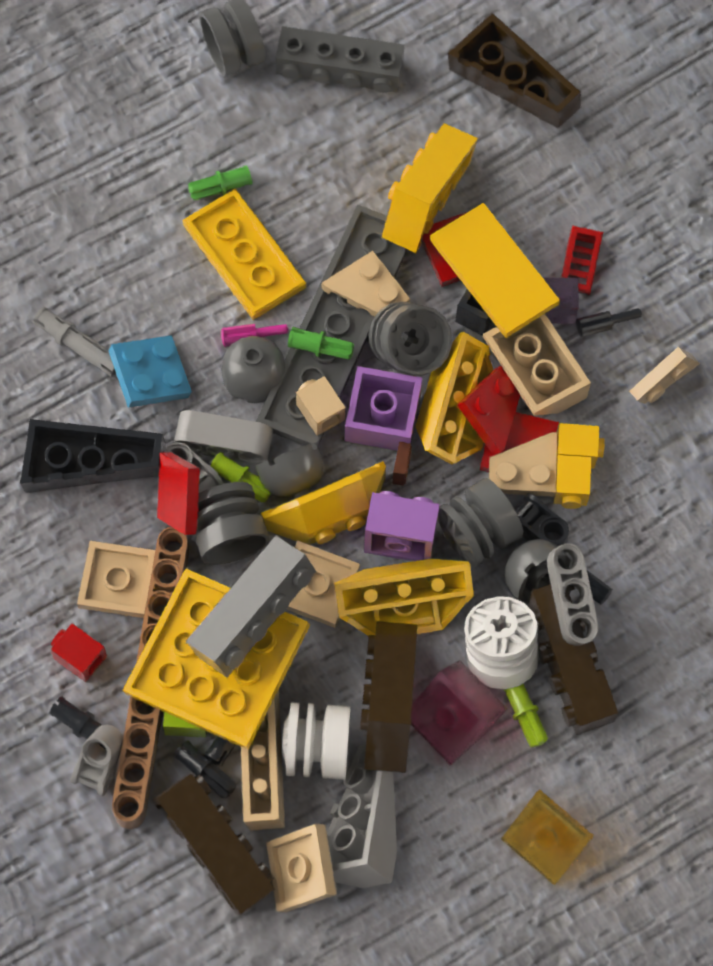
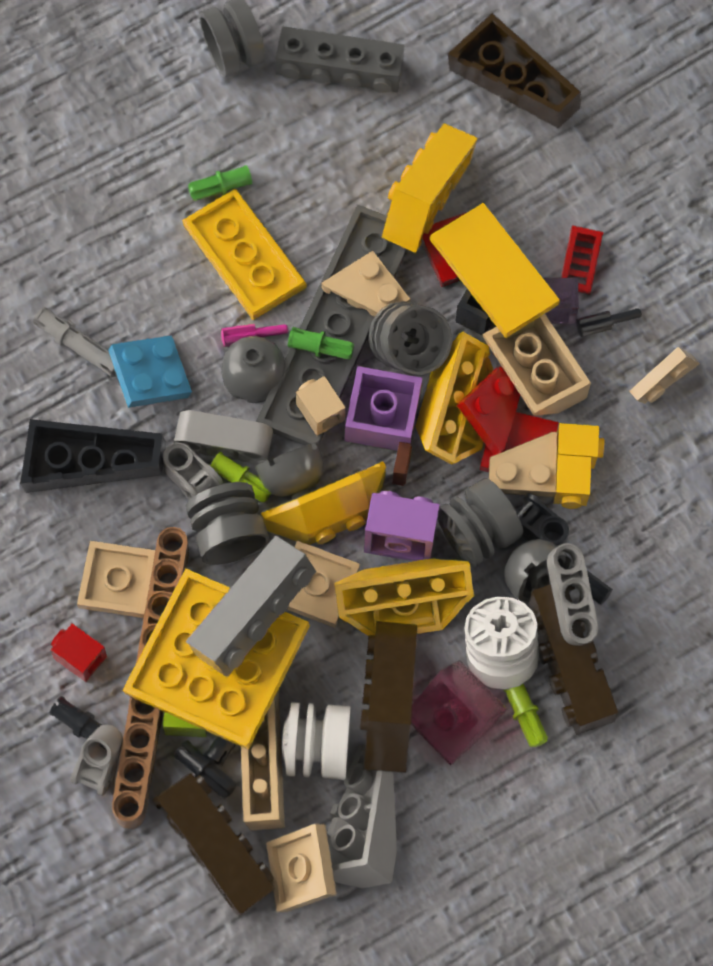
red tile [157,452,200,535] -> none
clear yellow slope [501,789,594,885] -> none

